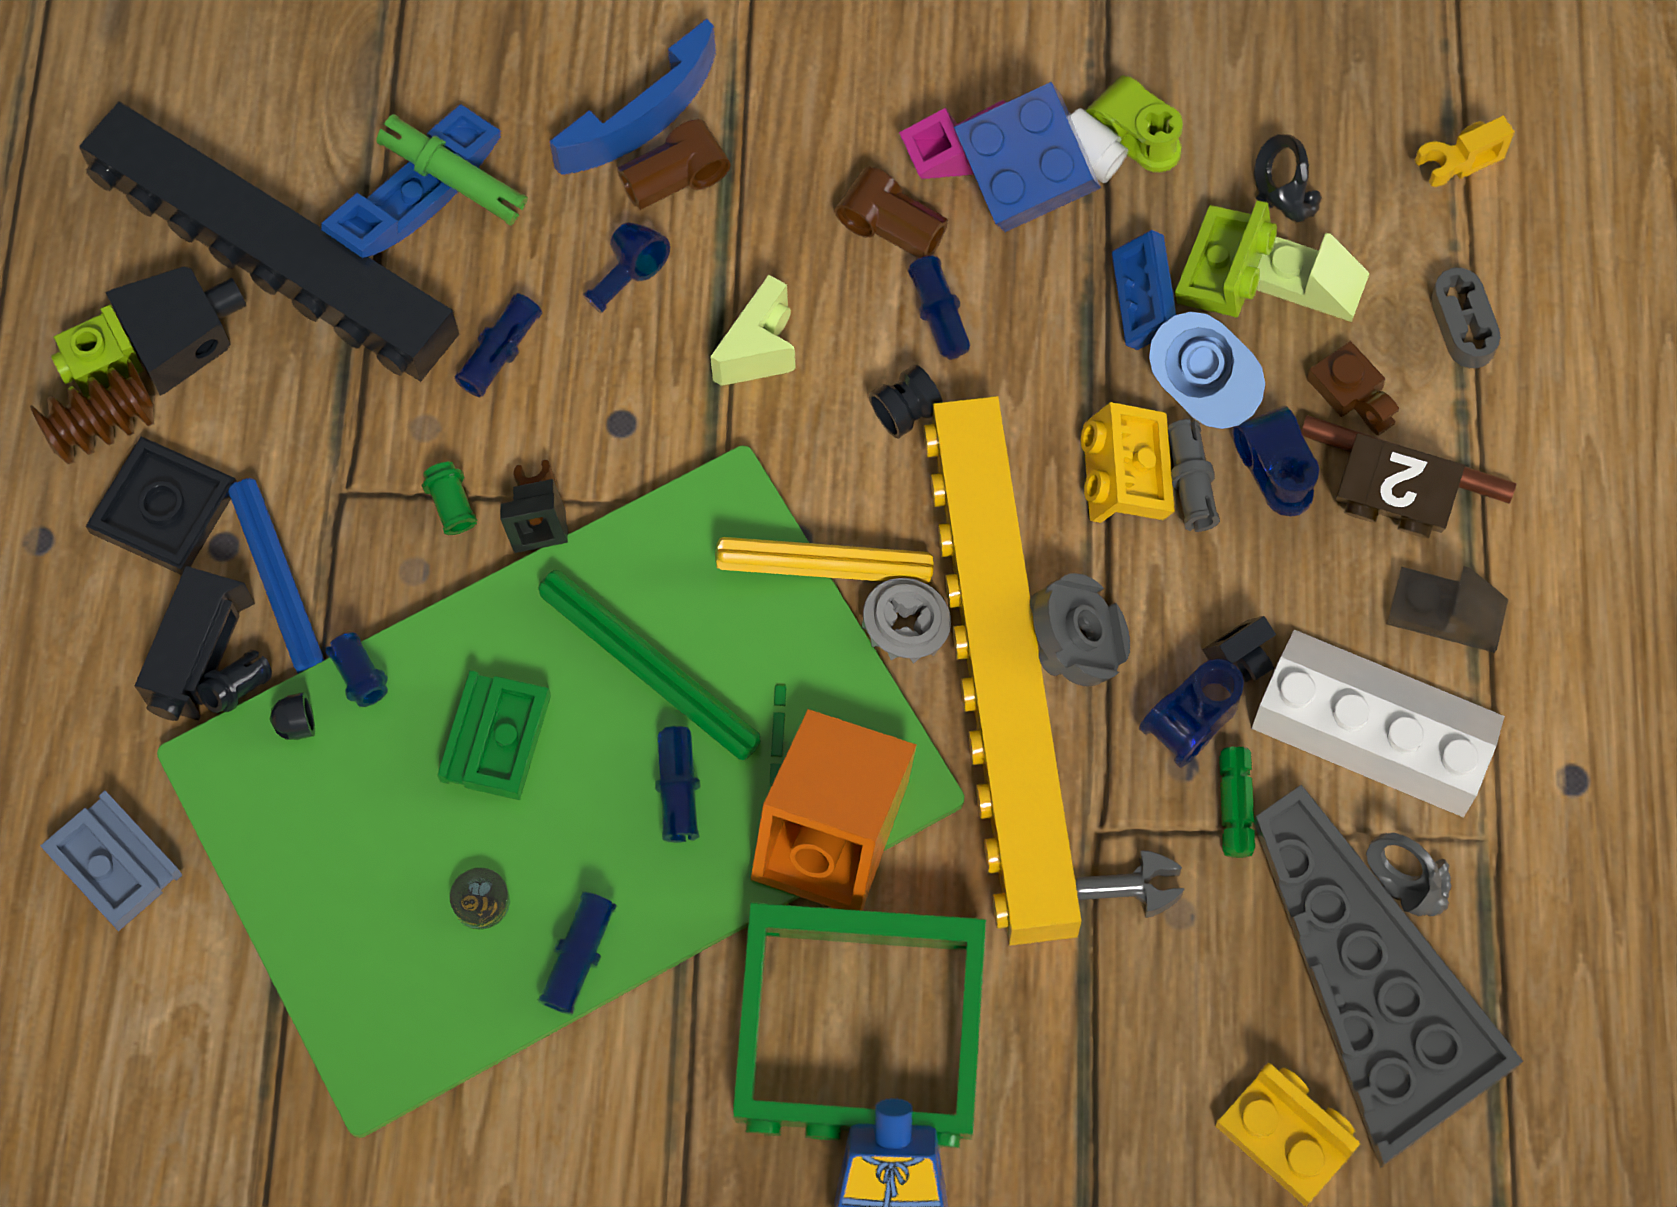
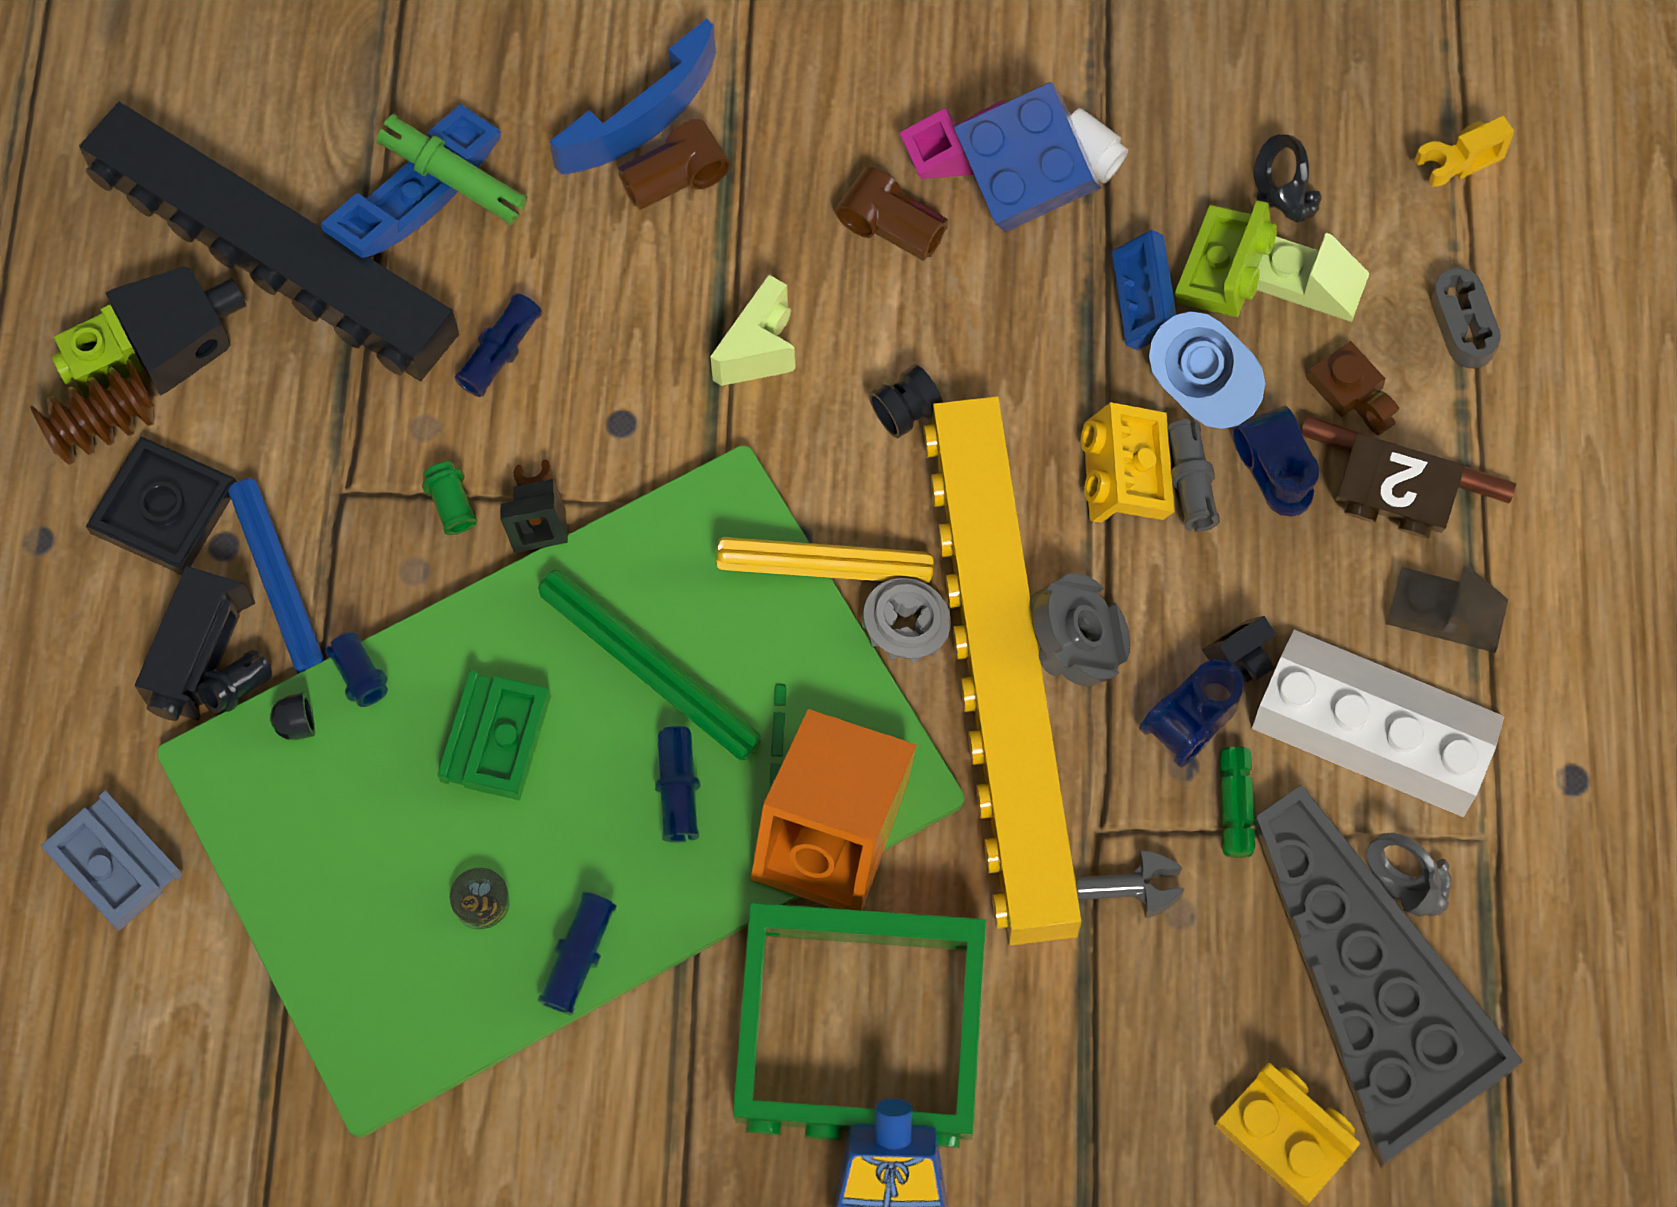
clear blue bar [583,222,671,314] -> none
clear blue axle [908,256,970,360] -> none
lime piece [1085,75,1183,172] -> none

